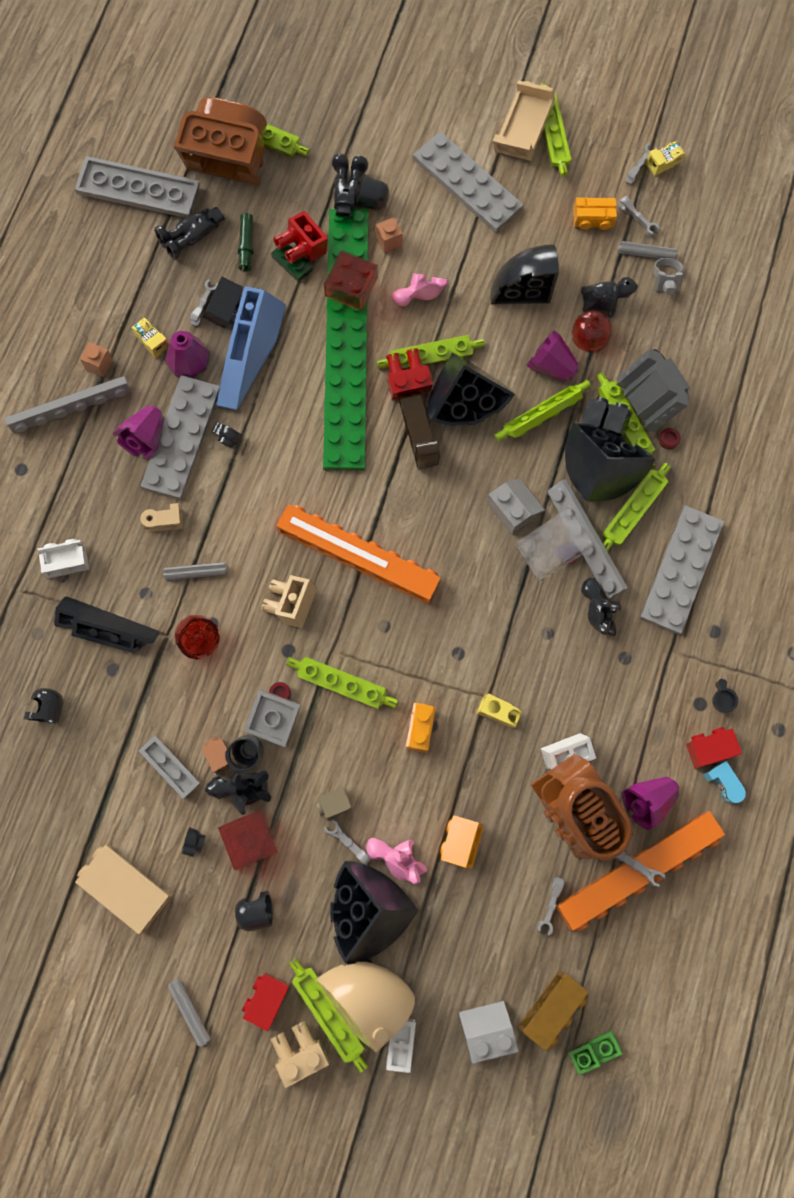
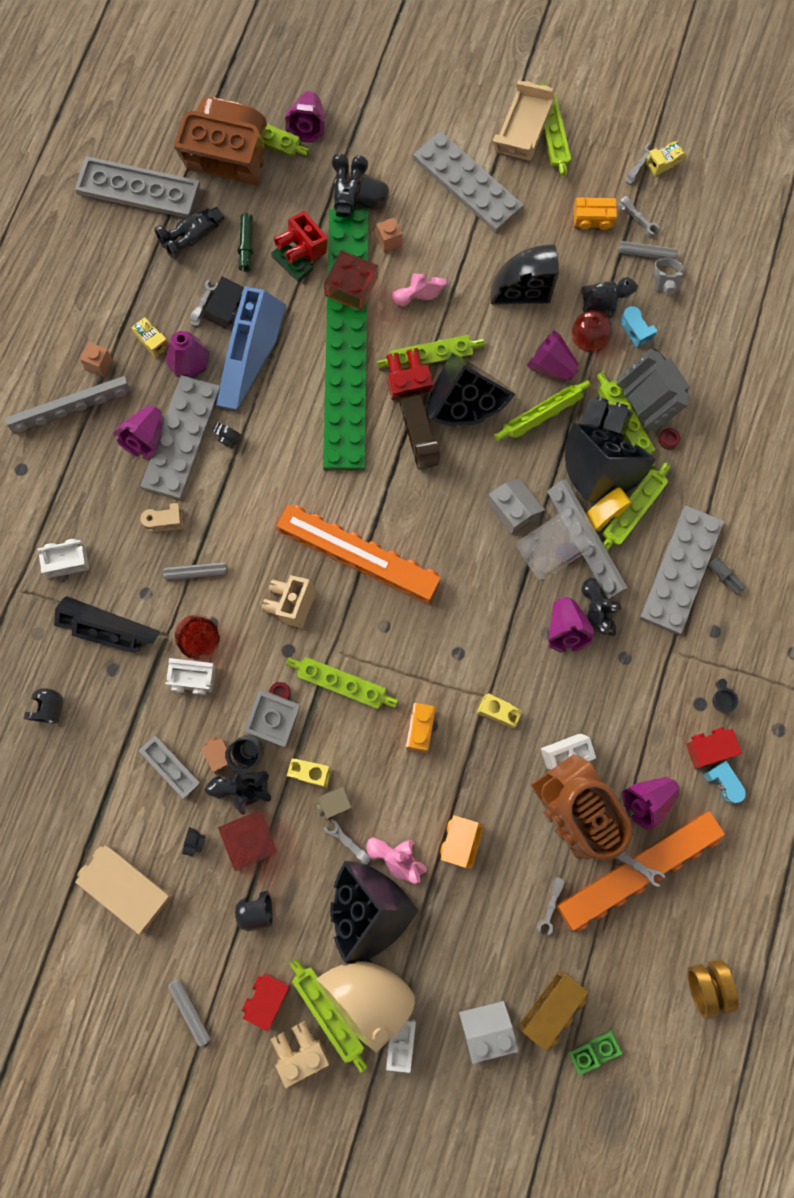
none -> white hinge [165,658,216,695]
none -> magenta cone [285,91,325,143]
none -> light yellow leg [287,759,333,789]
none -> magenta cone [548,597,594,652]
none -> yellow slope [586,487,632,531]
none -> medium azure leg [621,306,658,348]
none -> pearl gold wheel [687,959,739,1019]
none -> dark grey axle [708,557,746,595]

